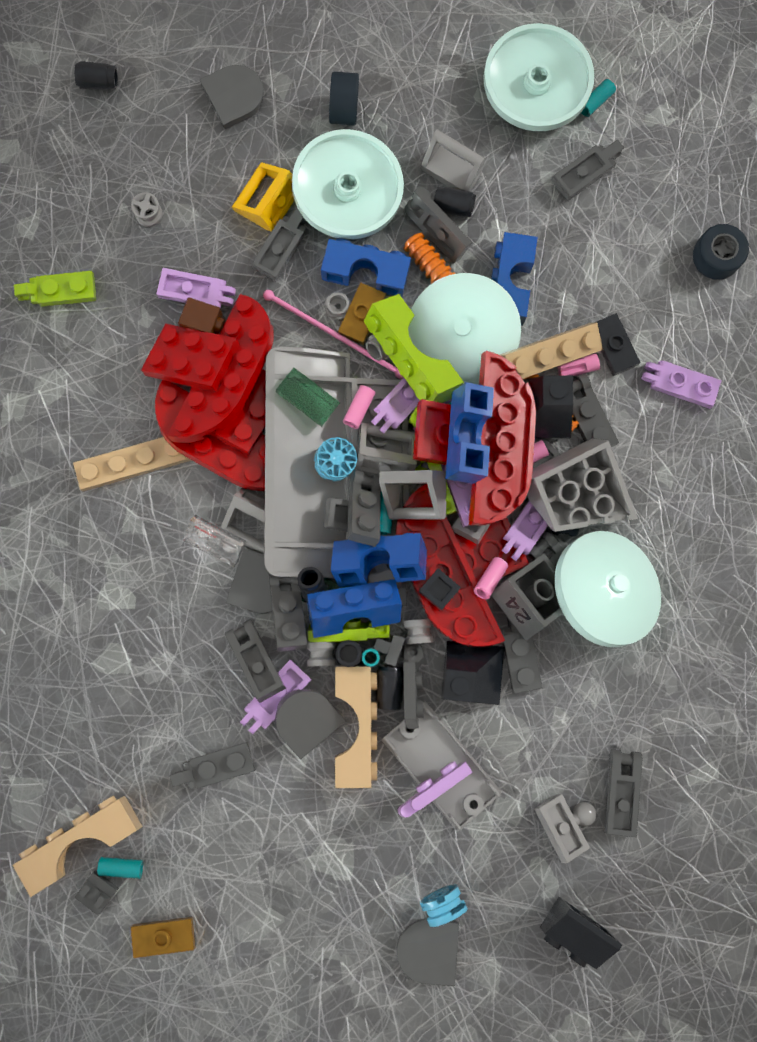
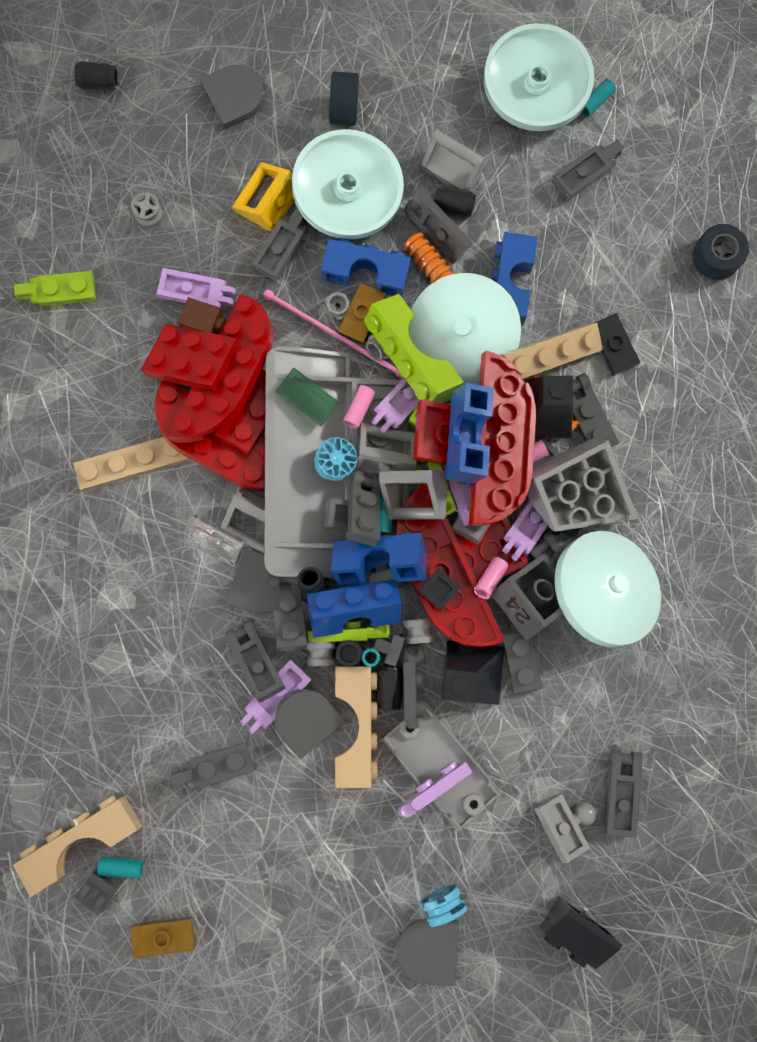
bright pink piece [557,353,600,376] -> none
lavender hinge [641,361,722,409] -> none

